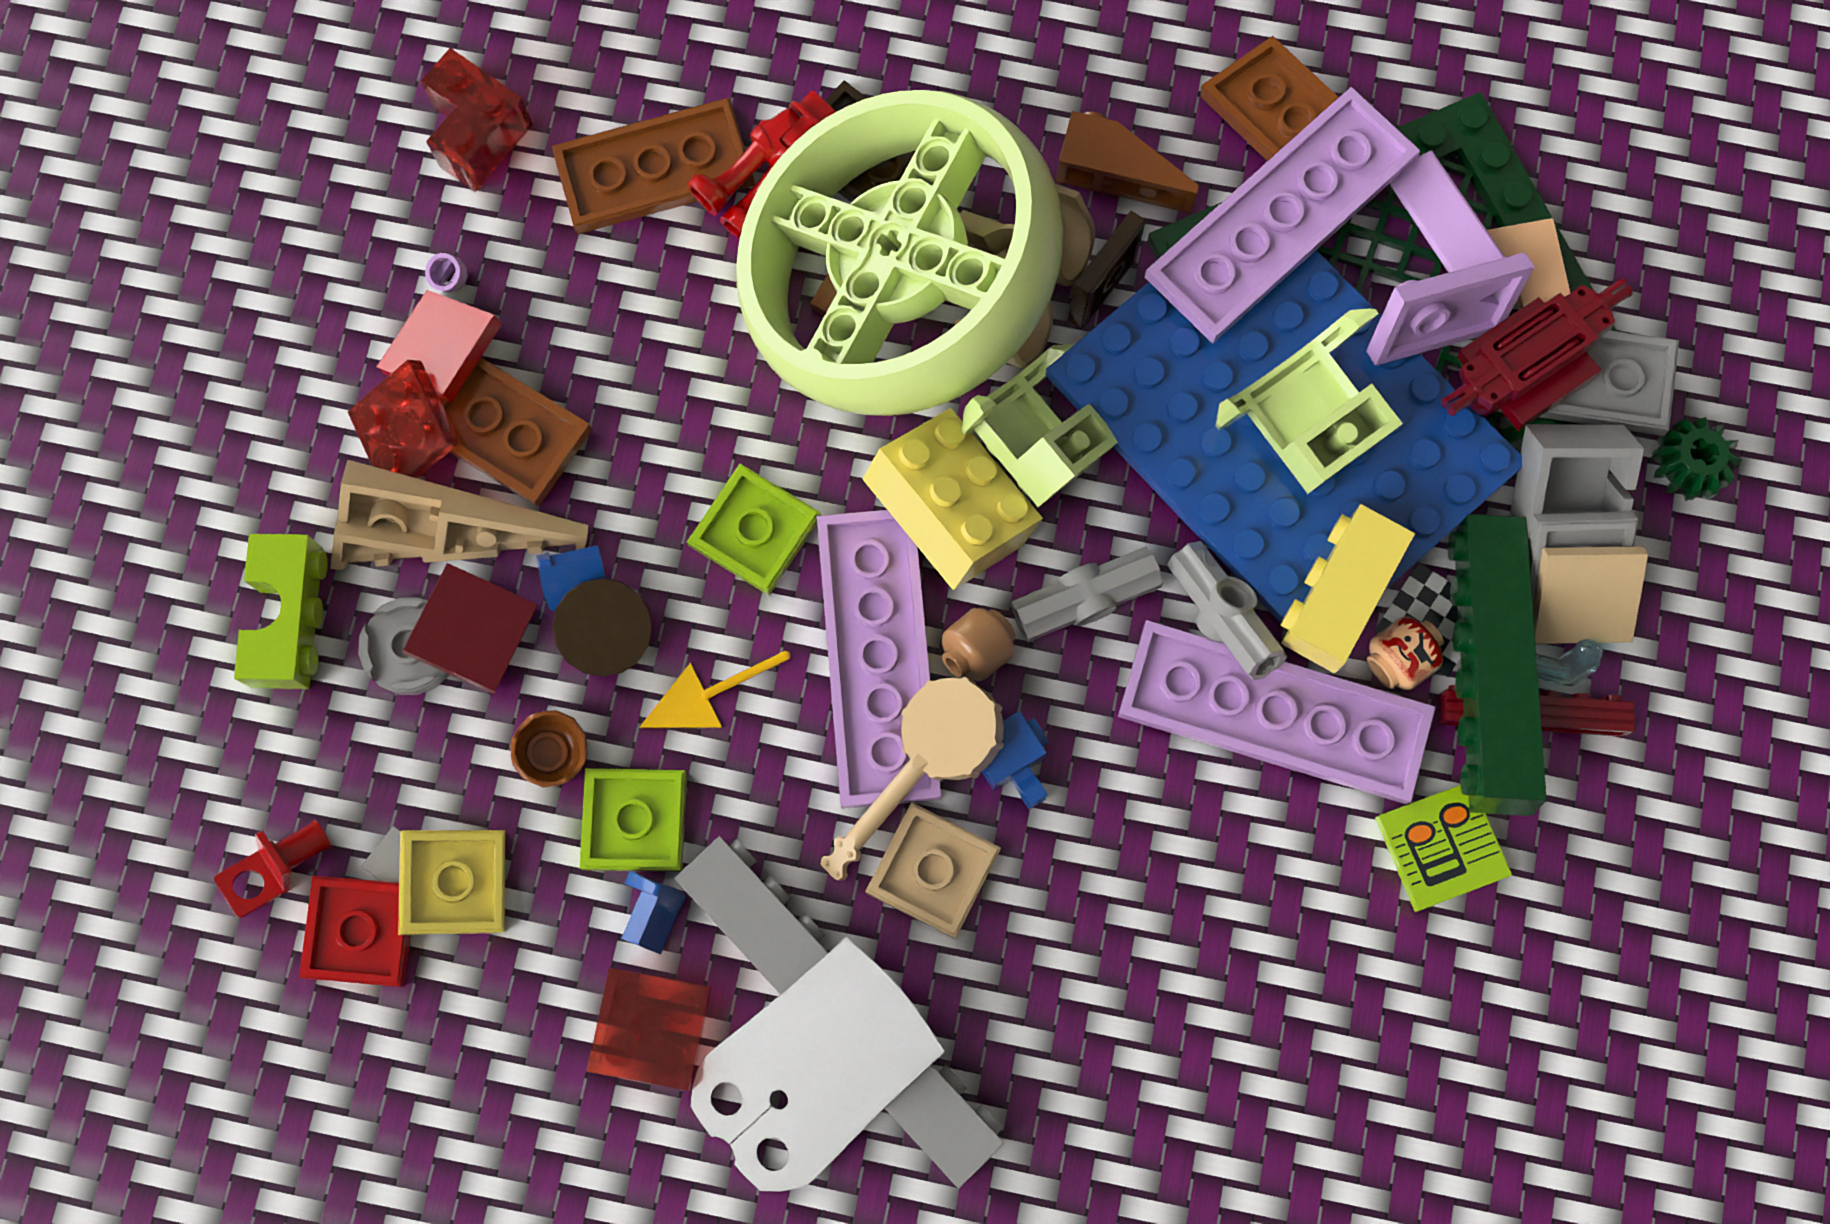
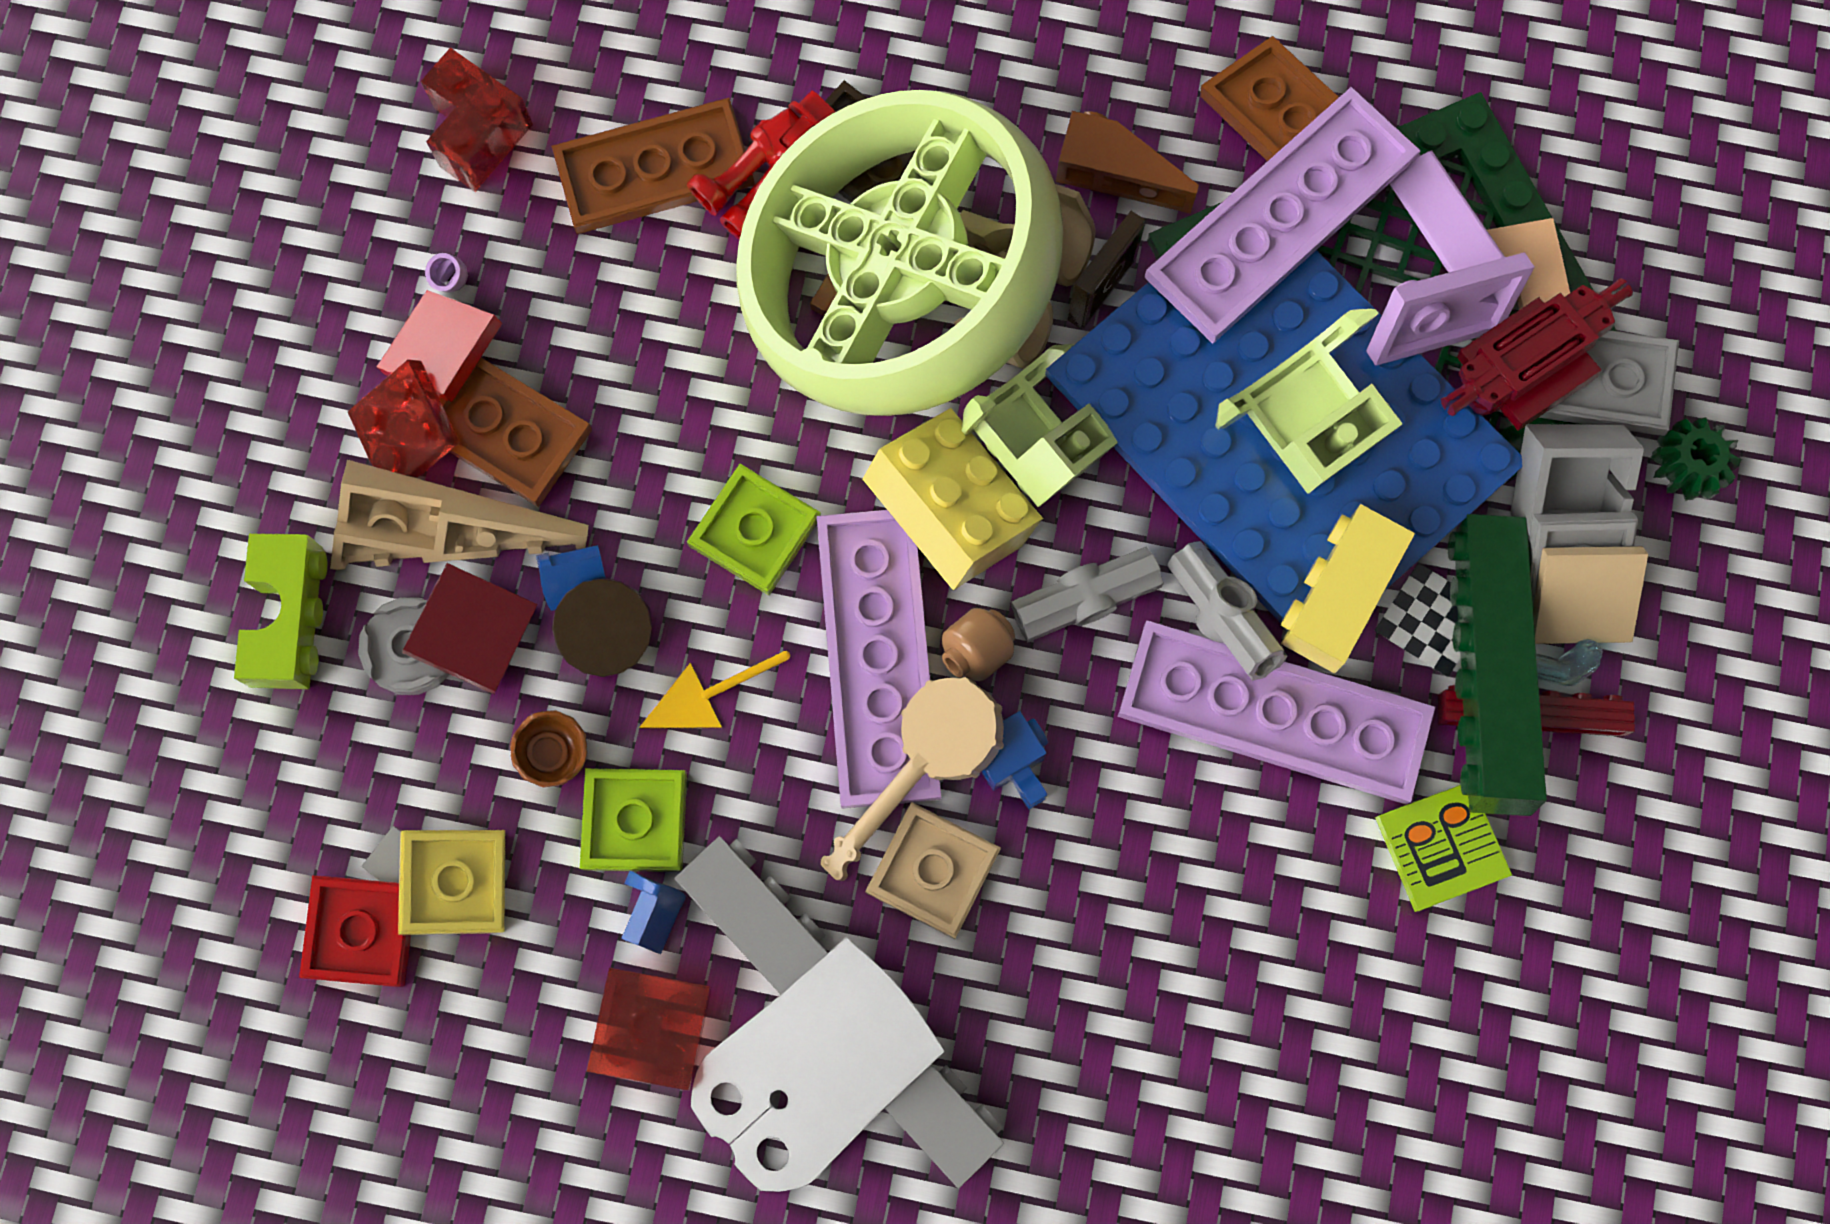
red bracket [214,820,331,919] -> none
light nougat head [1367,617,1444,690] -> none

